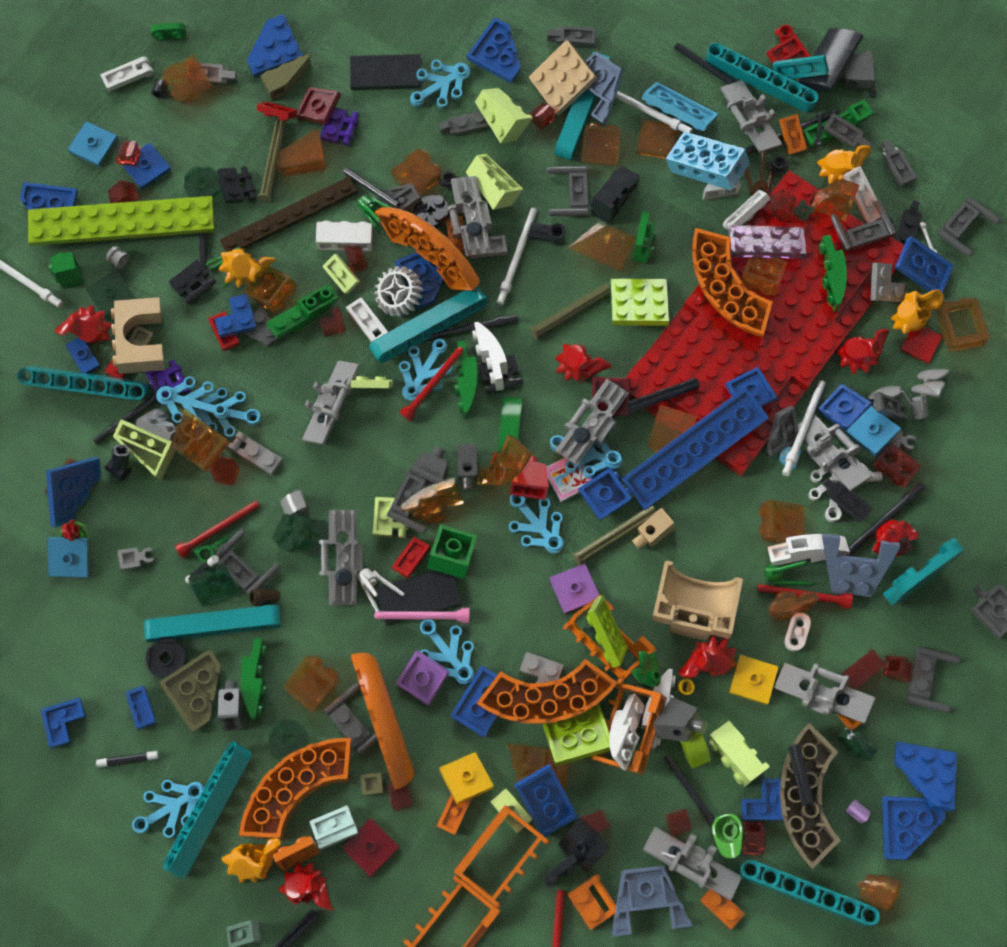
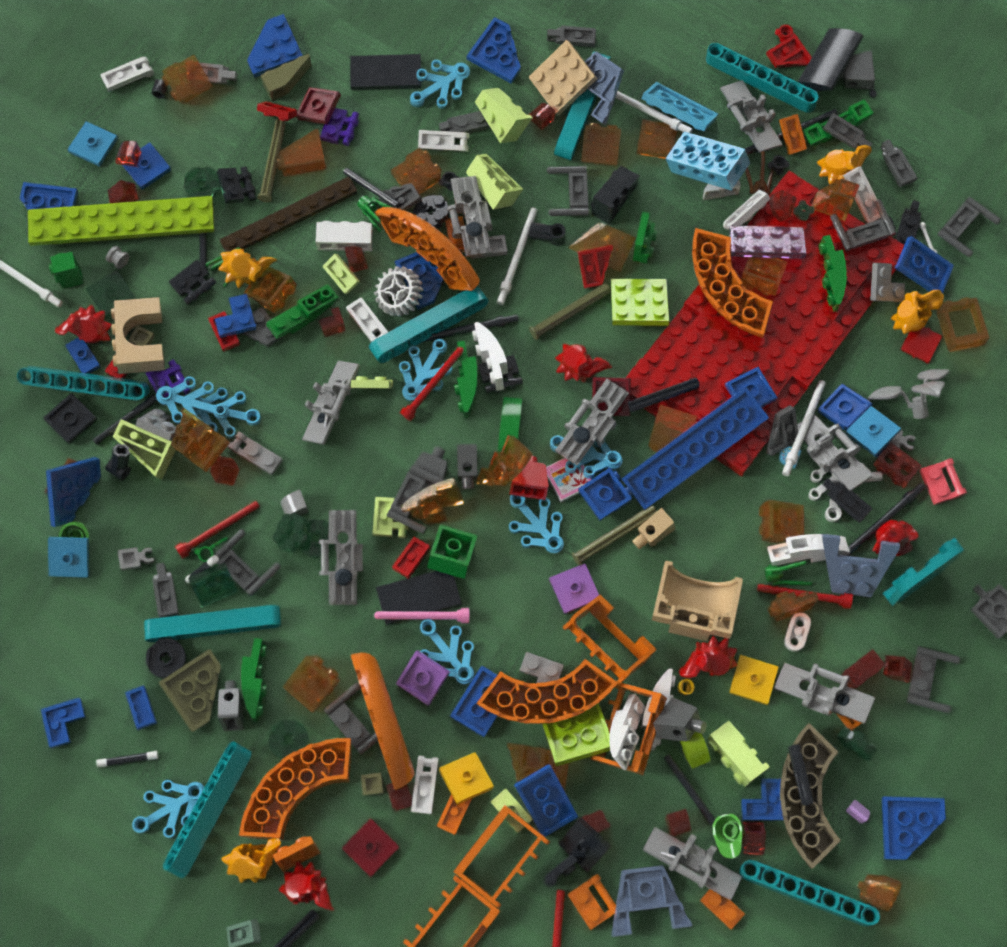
red plate [62,520,79,541] -> none
green plate [151,22,187,41] -> none
dark brown cone [249,588,280,607] -> none
light aqua plate [309,805,359,850] -> none
white plant [357,568,404,612] -> none
lime plate [587,595,628,668] -> none
green plate [632,651,661,687] -> none
black bar [674,42,735,85] -> none
teal plate [773,55,829,79] -> none
black hinge [814,112,824,147] -> none
red head [835,329,890,374] -> none
dark grey hinge [873,392,908,423] -> none
blue plate [894,741,957,812] -> none
none -> black plate [43,393,98,445]
none -> dark grey hinge [152,563,179,618]
none -> white plate [411,756,439,815]
none -> white plate [418,130,470,152]
none -> red wing [577,244,613,288]
none -> coral plate [919,458,967,505]

